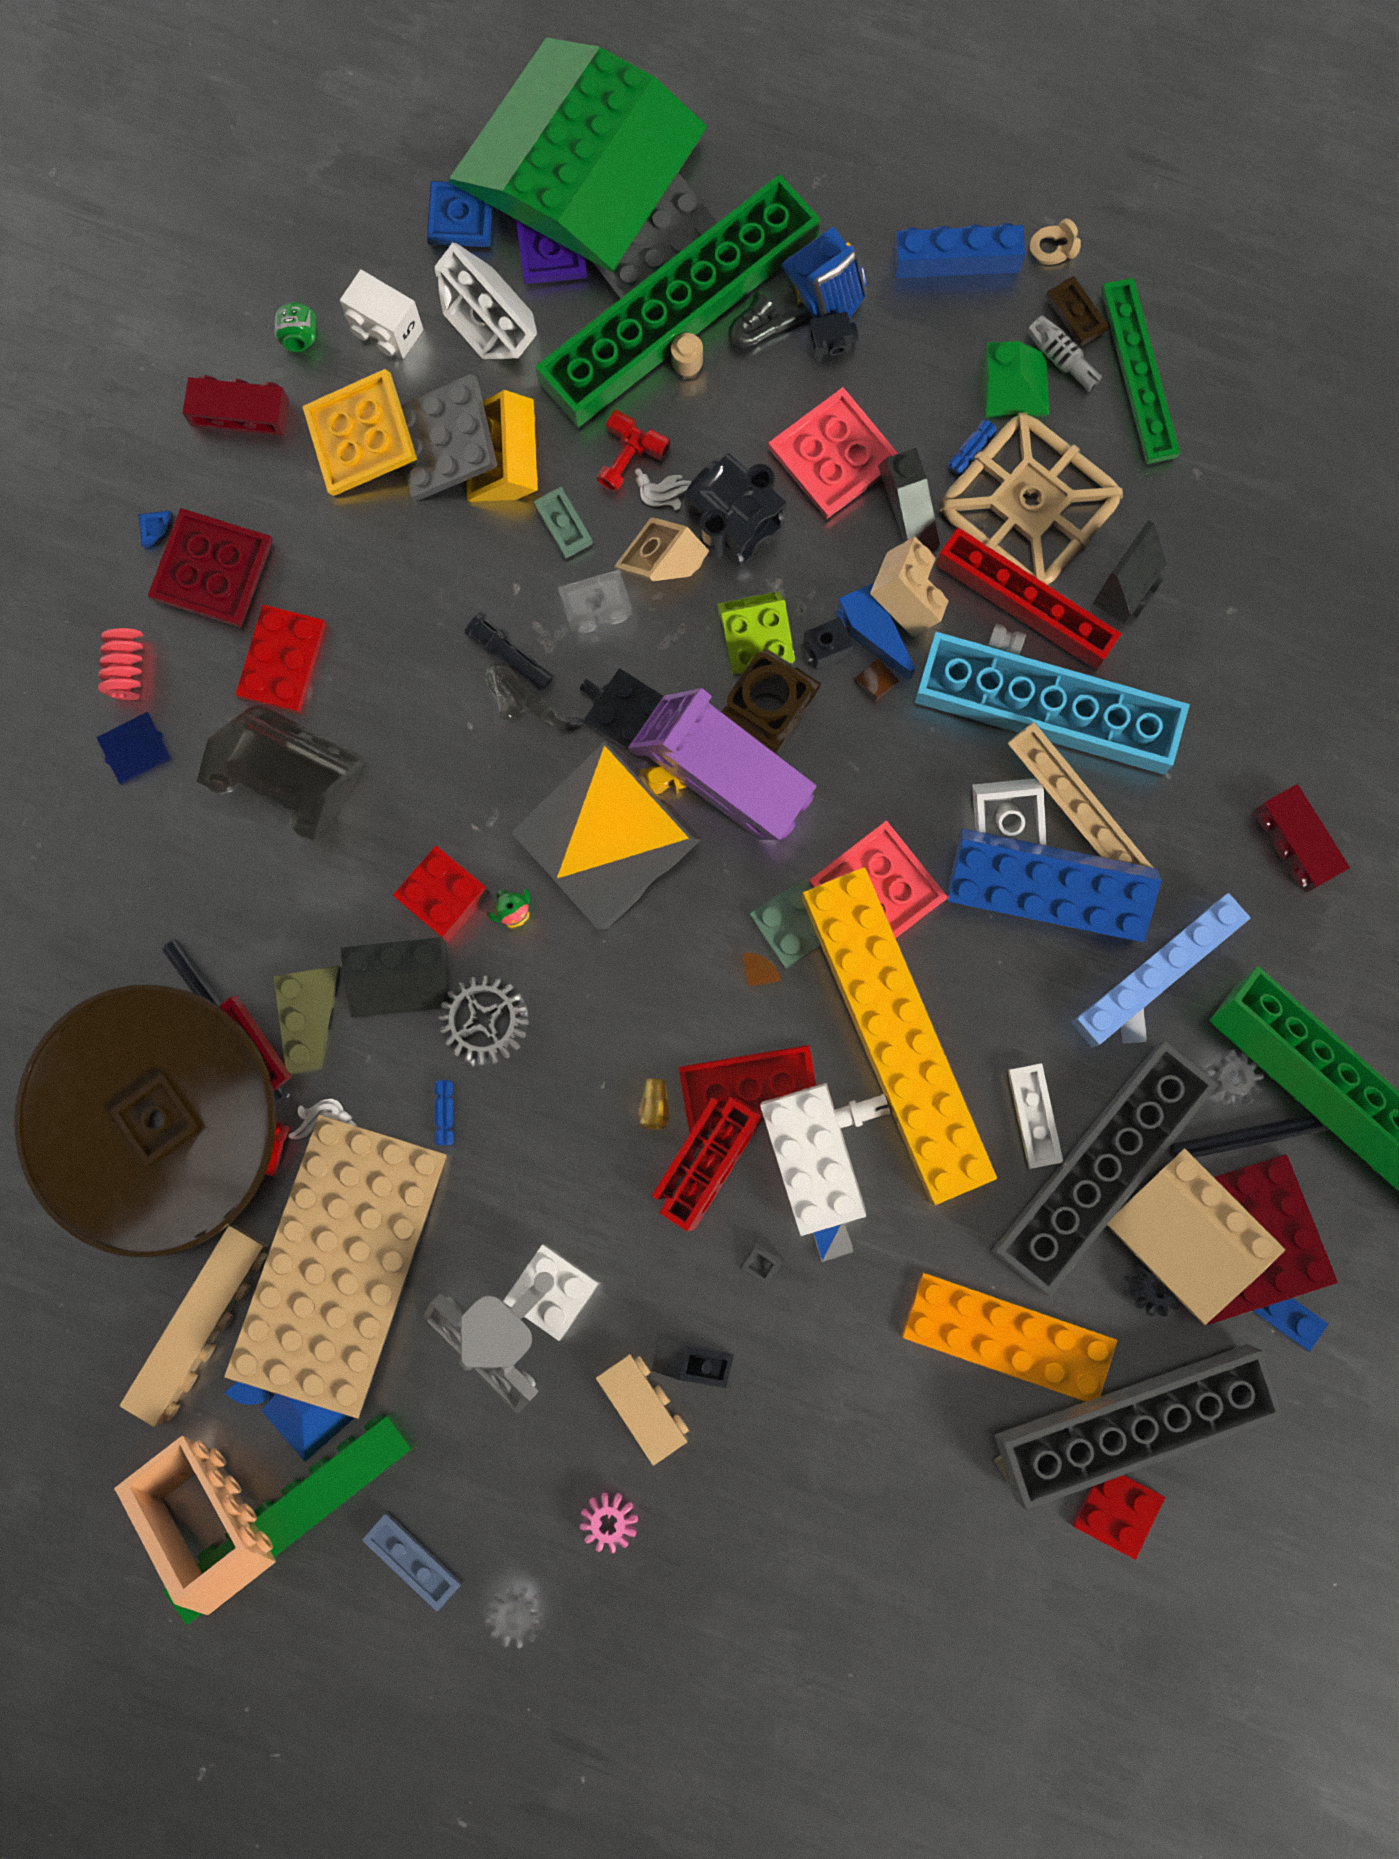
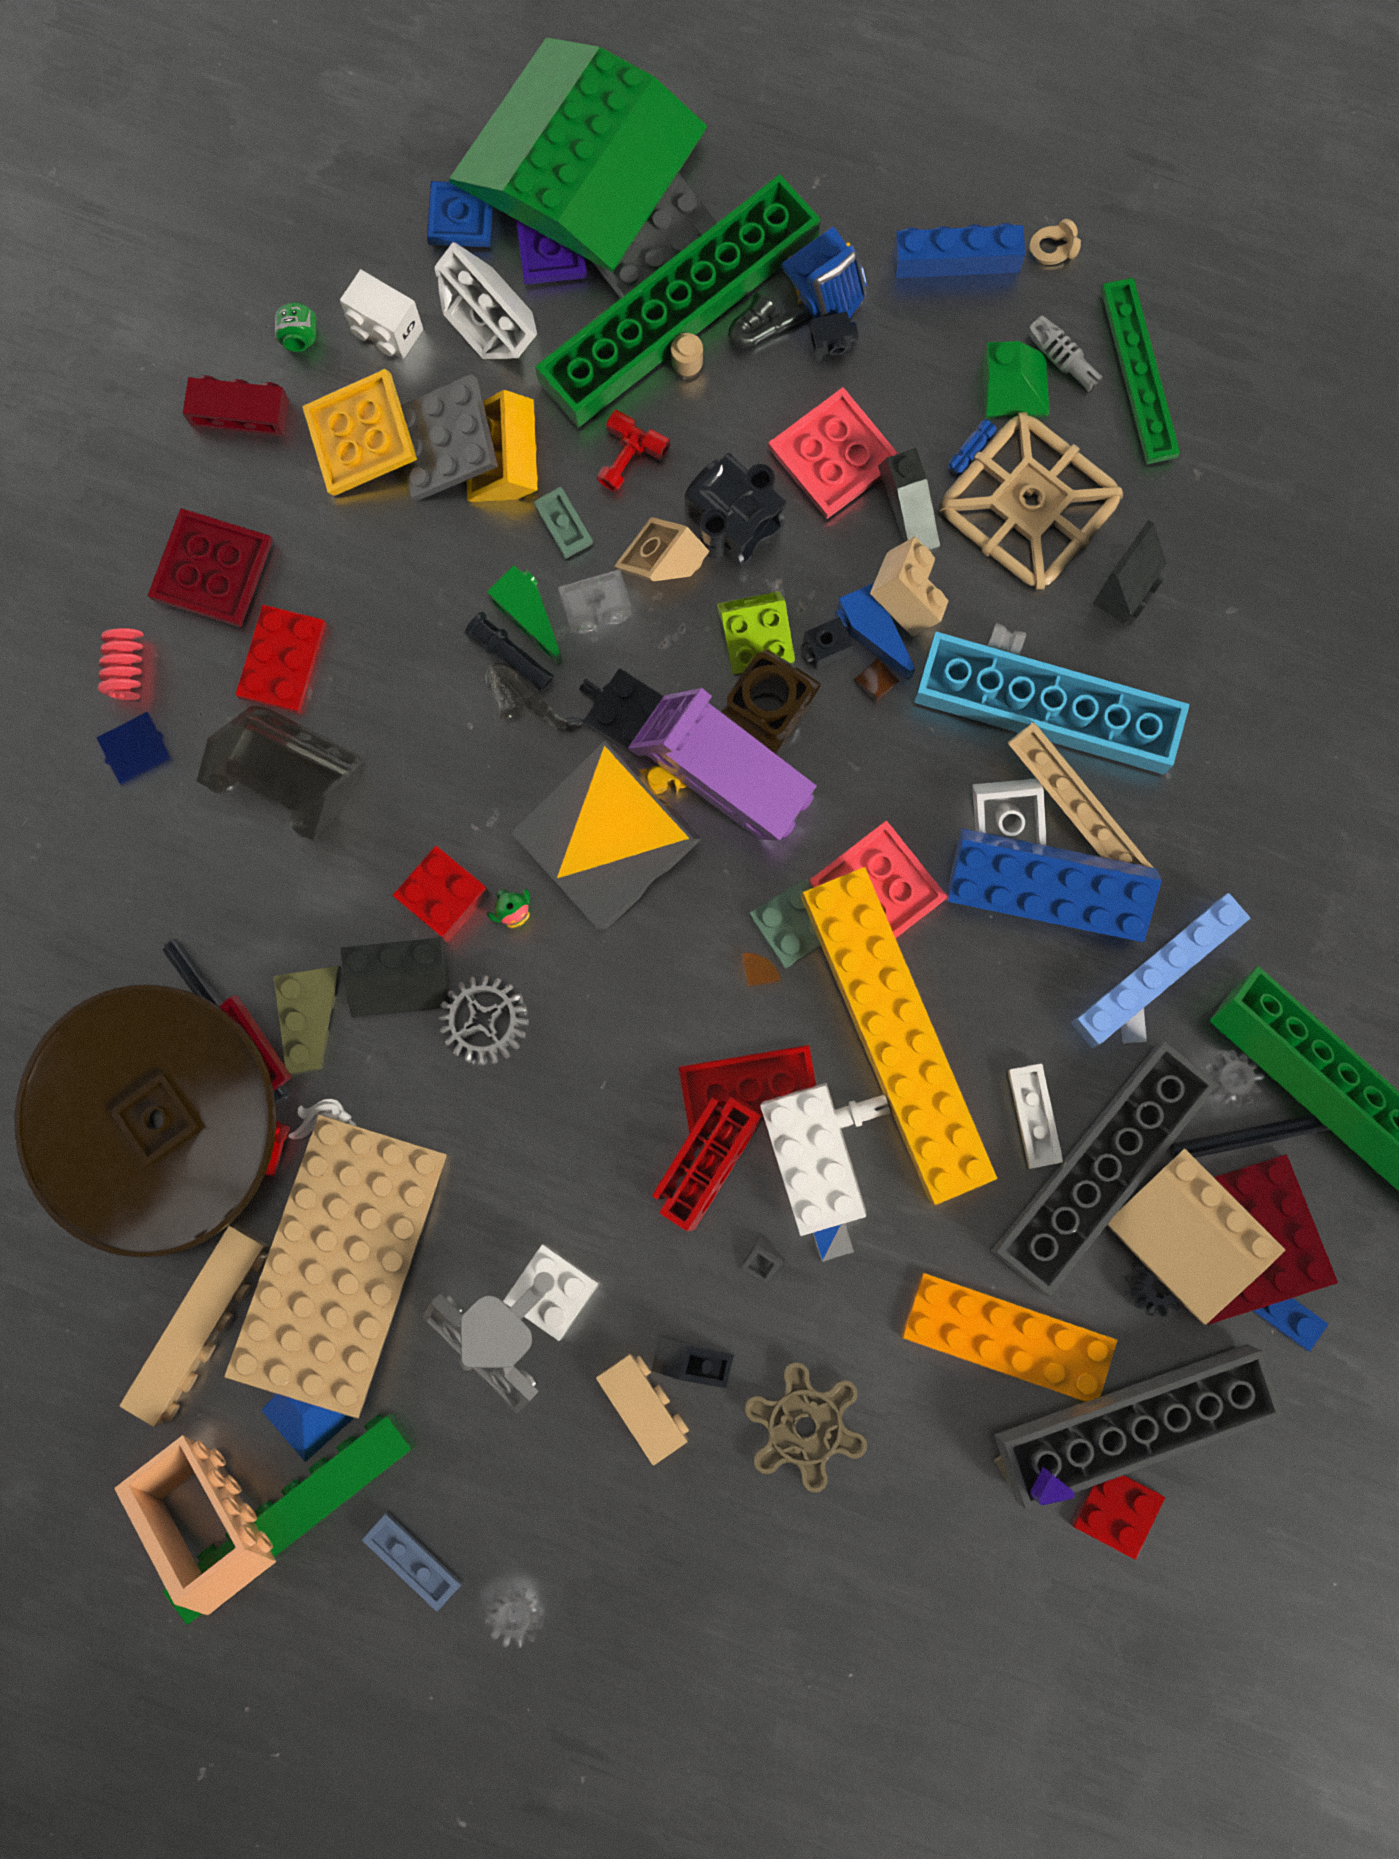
blue tile [138,510,173,548] -> none
blue tile [224,1382,274,1405] -> none
blue axle [434,1080,453,1146] -> none
bright pink gear [579,1492,638,1553] -> none
white piece [635,468,691,512] -> none
clear yellow cone [637,1079,670,1130] -> none
red brick [936,527,1122,670] -> none
dark brown plate [1046,275,1109,347] -> none
dark red brick [1255,783,1350,893] -> none
none -> green slope [487,565,563,666]
none -> dark tan plate [745,1362,867,1493]
none -> dark purple slope [1030,1467,1075,1506]

